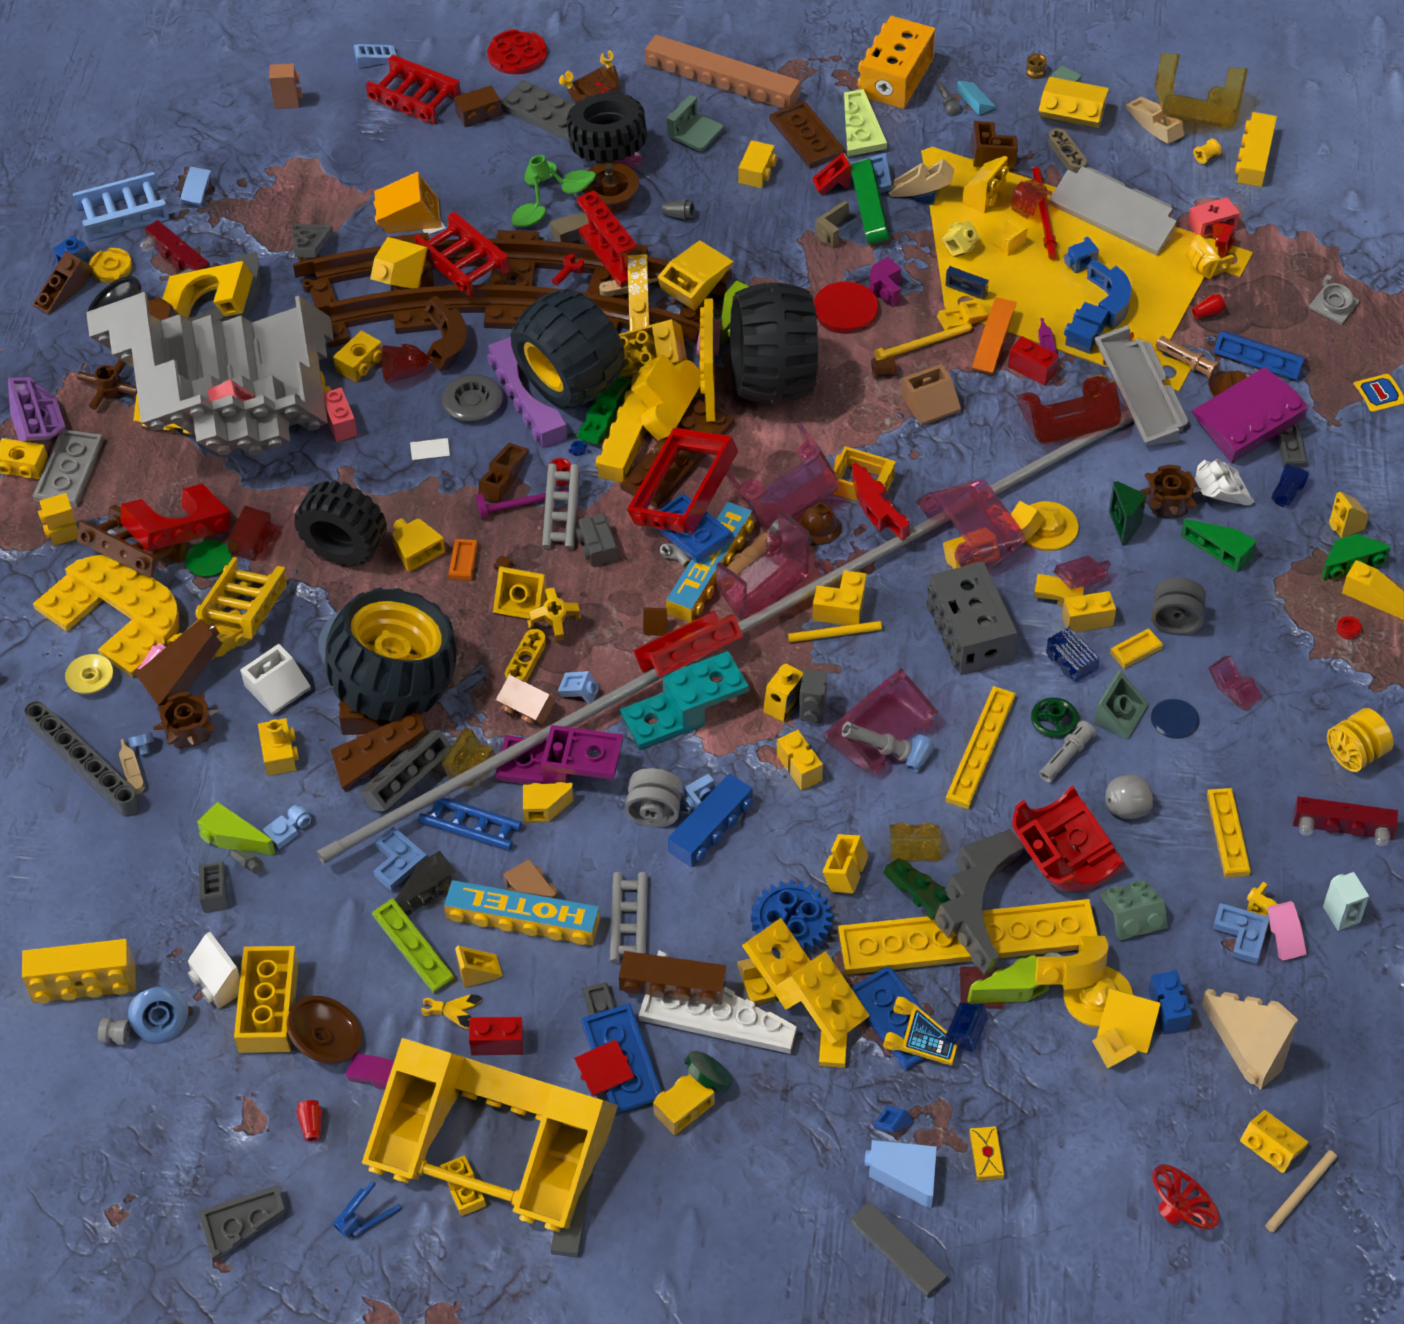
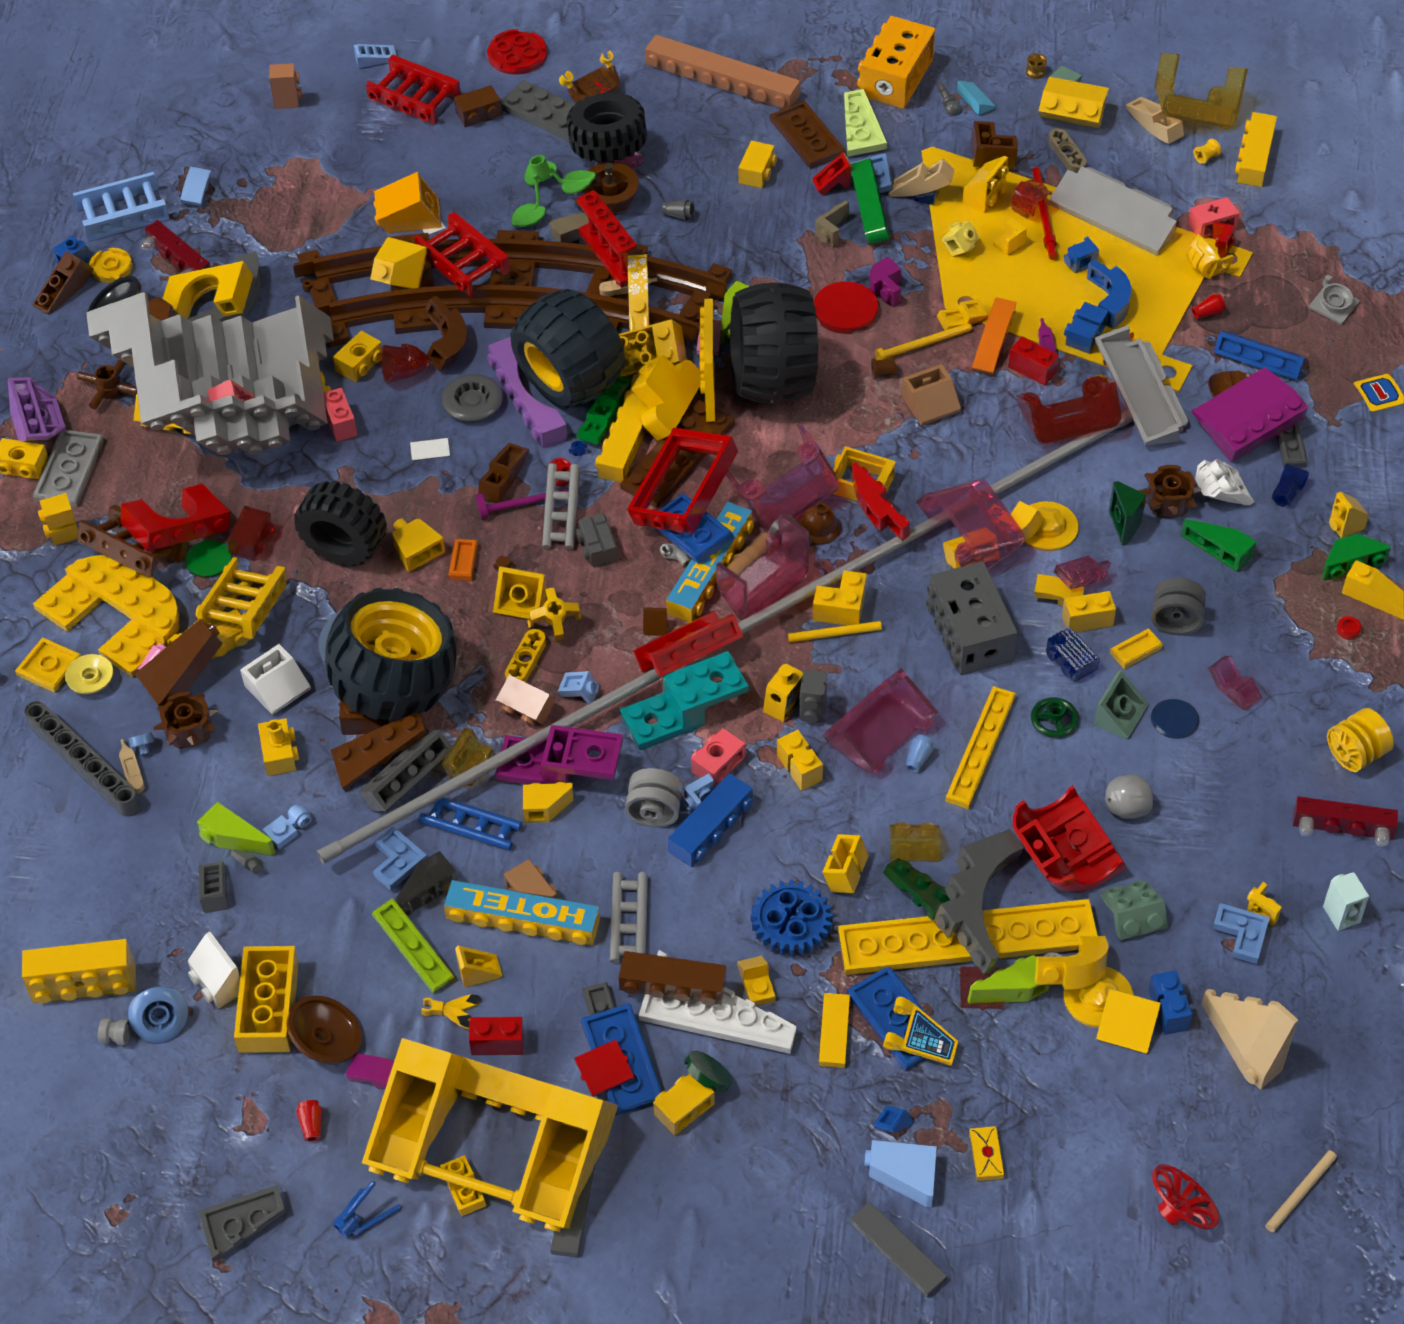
dark grey wing [292,224,333,259] -> none
red bar [552,254,584,286] -> none
yellow slope [657,240,734,311] -> none
sand green bracket [666,95,723,151] -> none
yellow bracket [742,918,870,1044] -> none
light grey pin [842,722,911,762] -> none
dark blue tile [945,266,989,300] -> none
clear blue slope [945,1002,988,1052] -> none
light grey pin [1038,720,1097,783] -> none
yellow panel [1092,1029,1137,1069] -> none
medium nougat pin [1156,336,1221,379] -> none
yellow tile [1206,788,1251,878] -> none
yellow bracket [1240,1110,1309,1173] -> none
bright pink slope [1268,901,1307,961] -> none
none -> yellow tile [15,637,81,693]
none -> coral brick [691,728,745,787]

